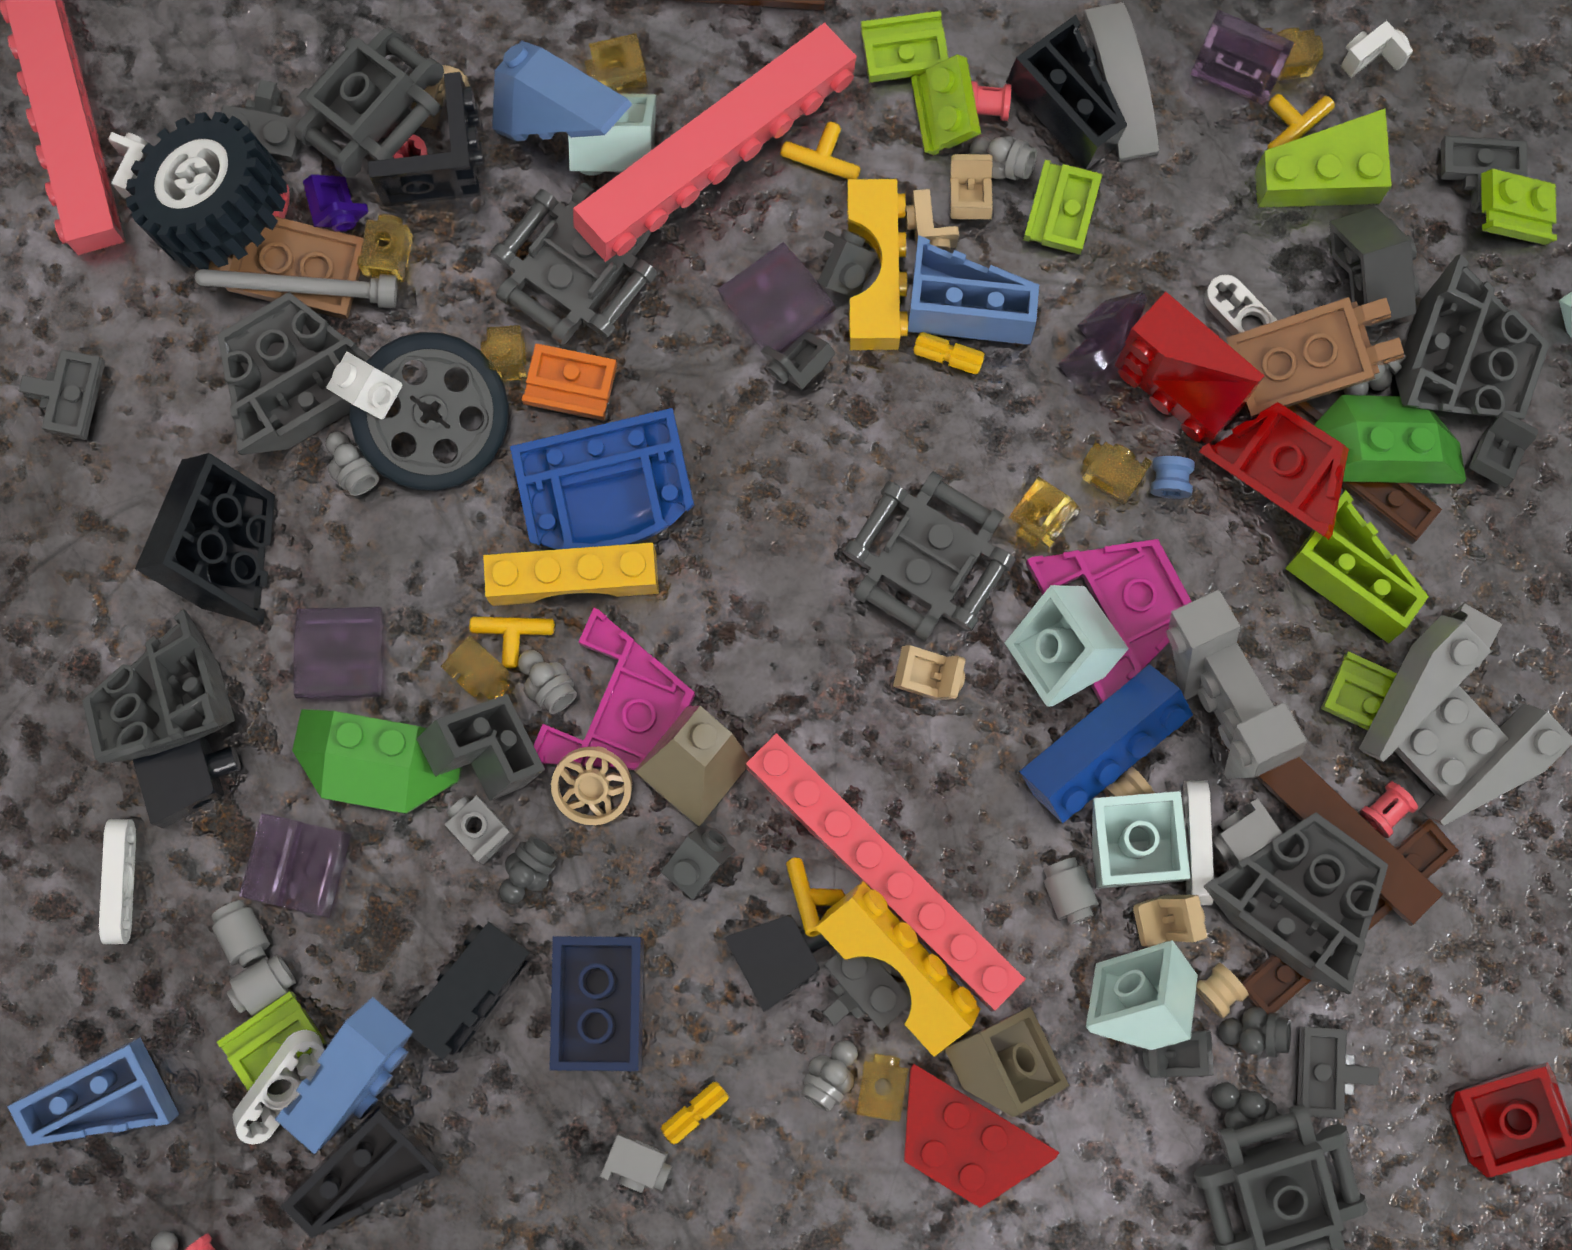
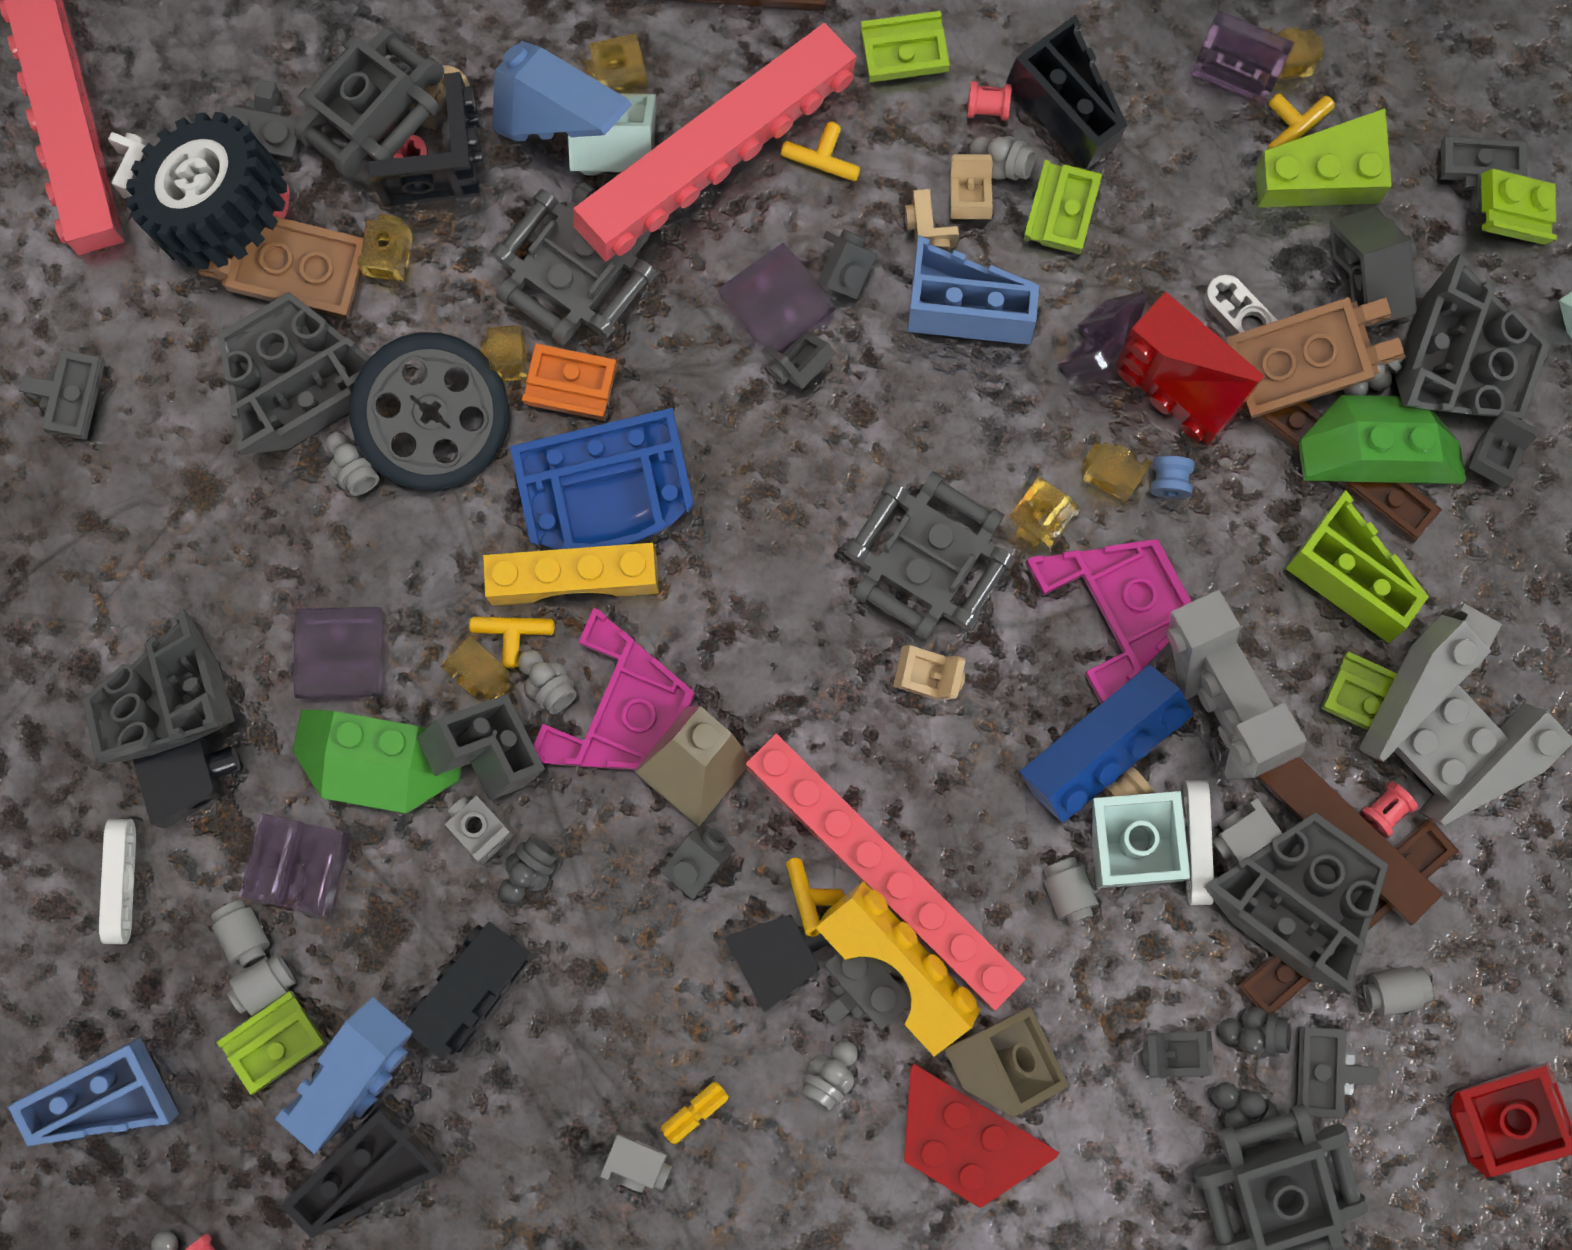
black wedge [135,453,275,625] -> none
light grey piece [195,269,397,309] -> none
white beam [233,1030,325,1144] -> none
dark purple bracket [303,174,369,232] -> none
white bracket [326,351,402,419] -> none
dark blue brick [549,936,644,1071] -> none
tan wheel [551,746,632,825] -> none
yellow arch [847,179,908,350] -> none
clear yellow brick [856,1054,908,1122] -> none
lime plate [911,54,981,155] -> none
yellow piece [914,332,984,374] -> none
light aqua slope [1005,585,1129,706] -> none
light grey slope [1083,2,1159,162] -> none
light aqua slope [1086,940,1198,1050] -> none
tan bracket [1133,895,1208,947] -> none
tan wheel [1196,963,1249,1018] -> none
red wing [1199,402,1349,540] -> none
white bracket [1341,21,1413,77] -> none
none -> light grey brick [1363,965,1433,1017]

